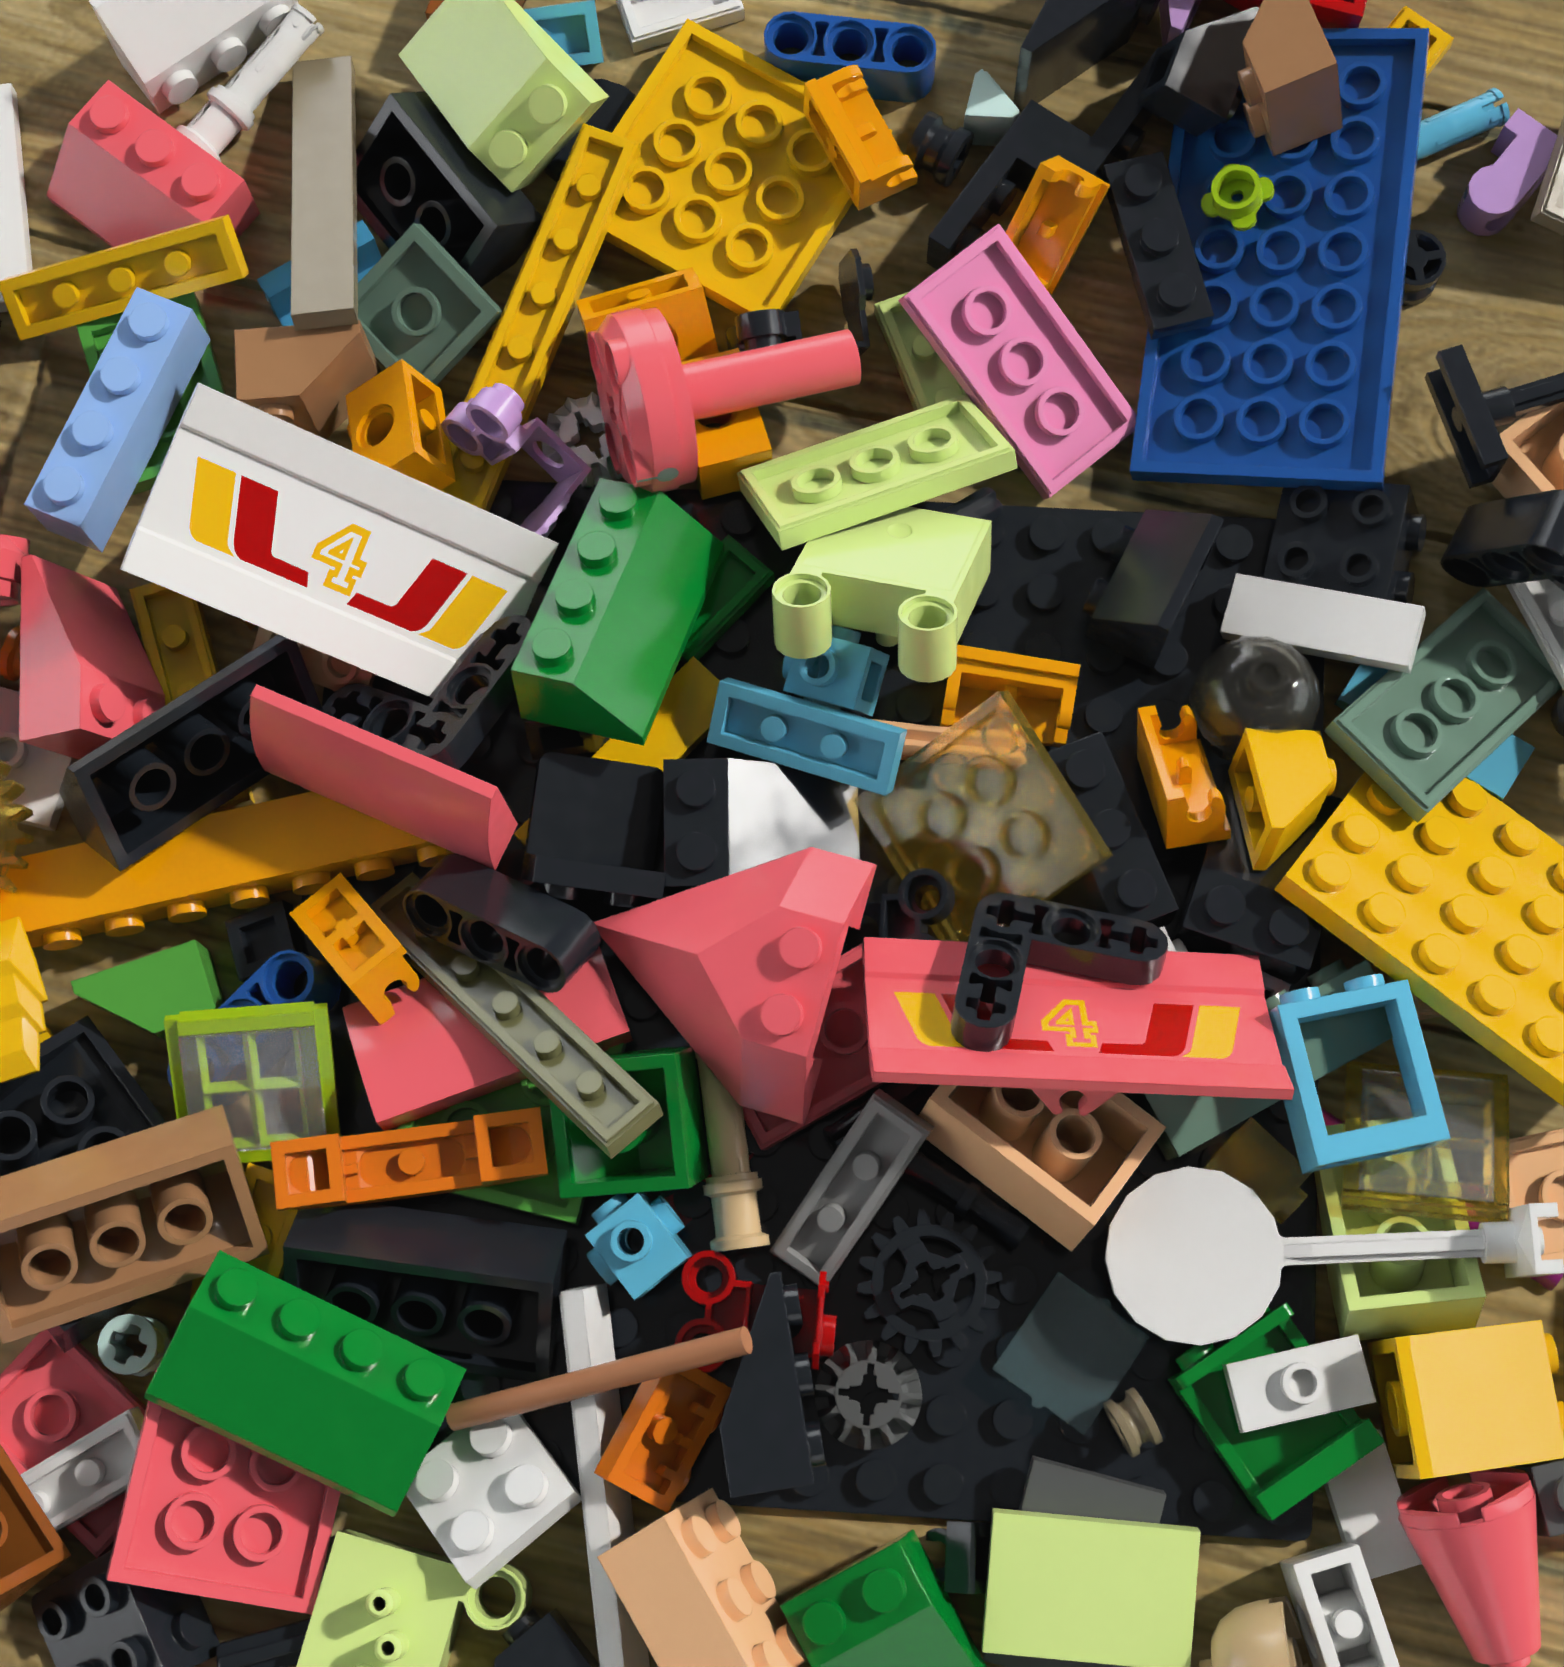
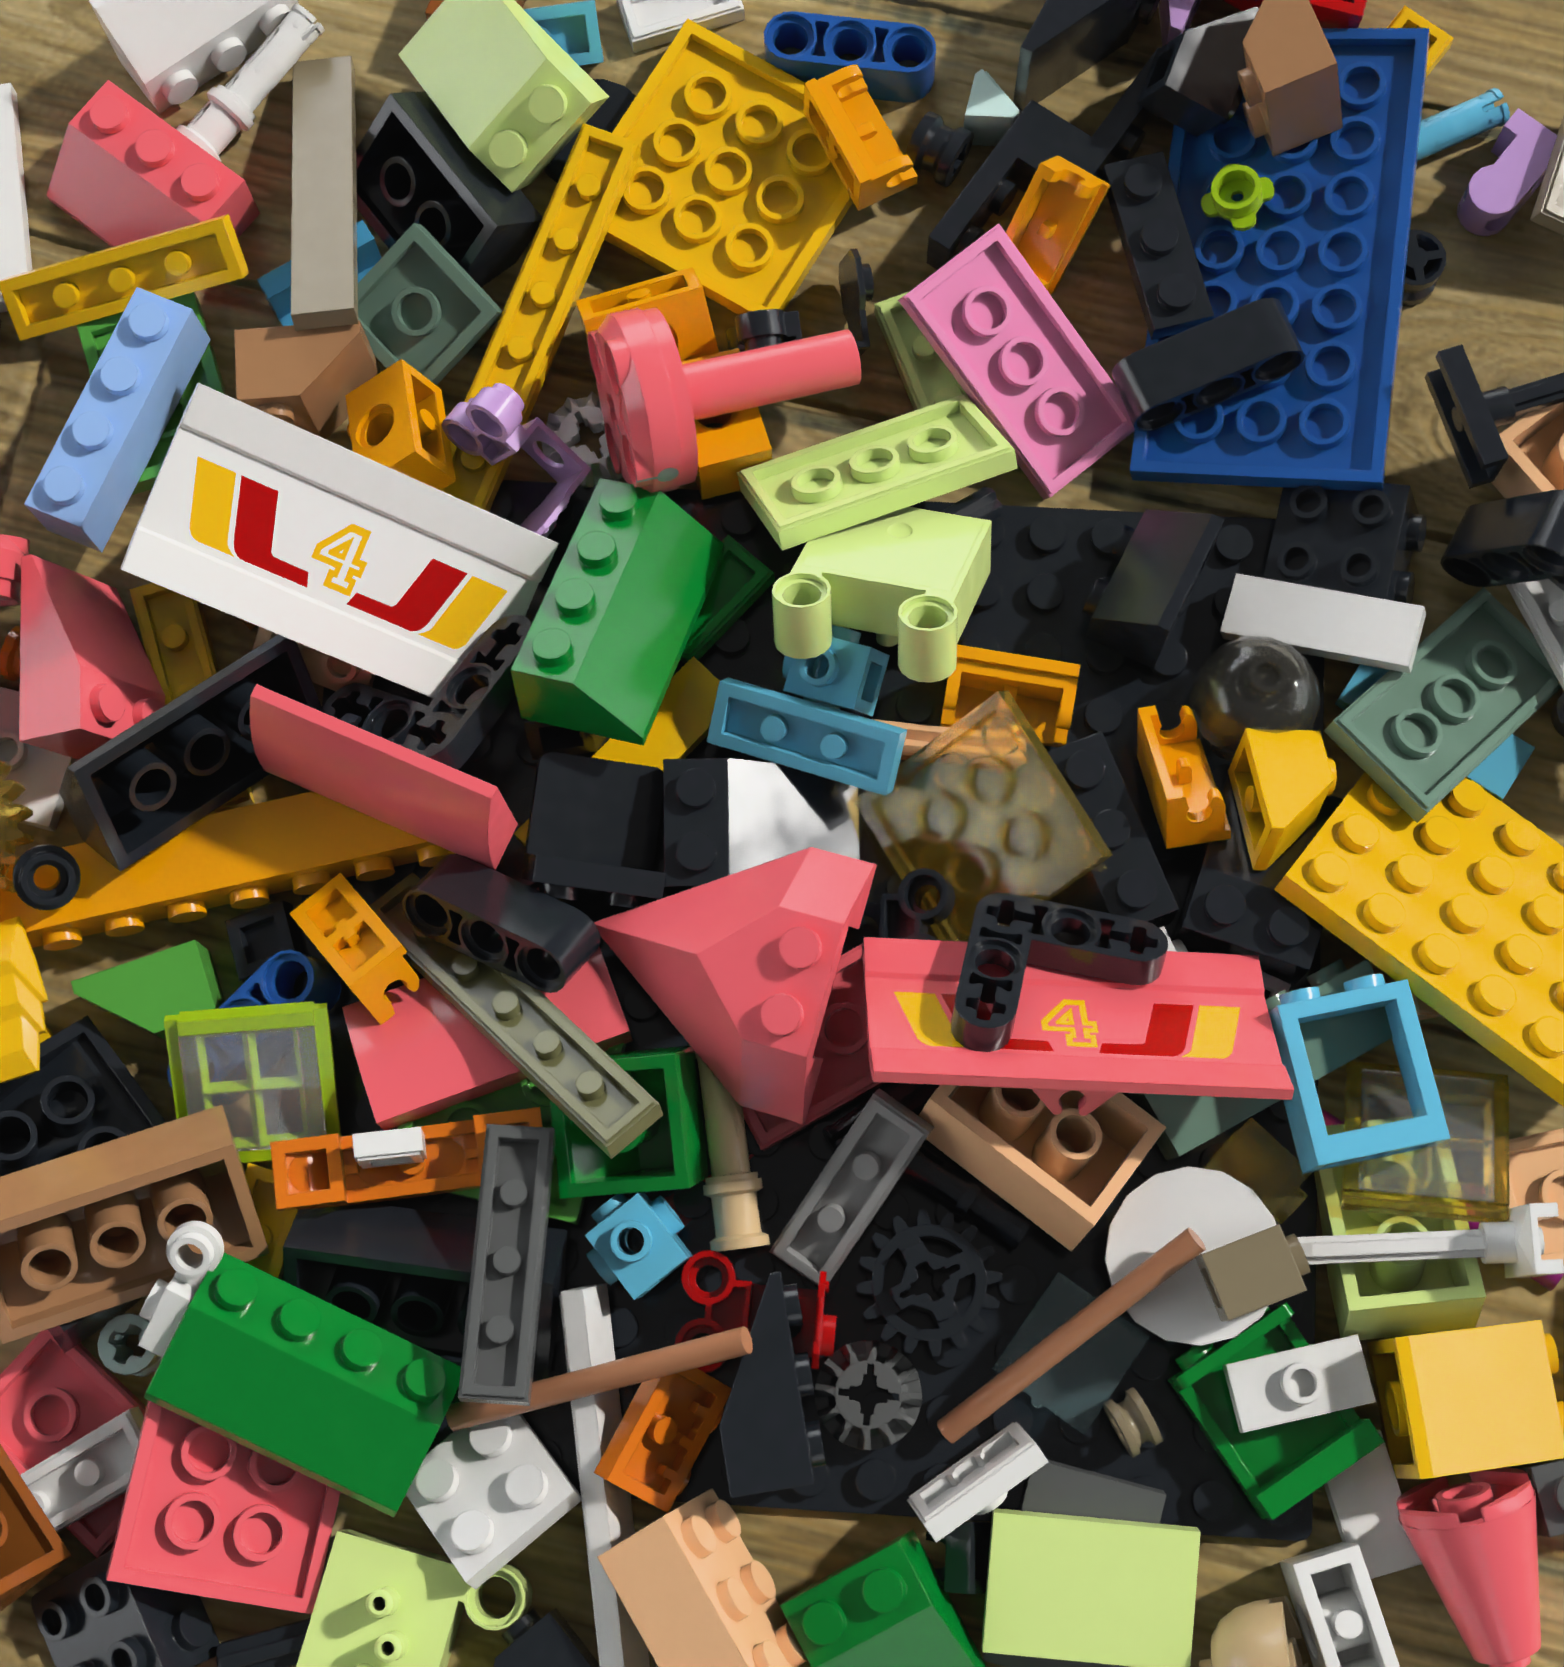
none -> black plate [12,844,81,910]
none -> white plate [138,1221,224,1357]
none -> white tile [352,1127,427,1169]
none -> dark grey tile [458,1124,556,1406]
none -> white plate [907,1422,1048,1543]
none -> nougat axle [937,1227,1206,1443]
none -> black beam [1112,298,1305,432]
none -> dark tan brick [1195,1224,1310,1322]

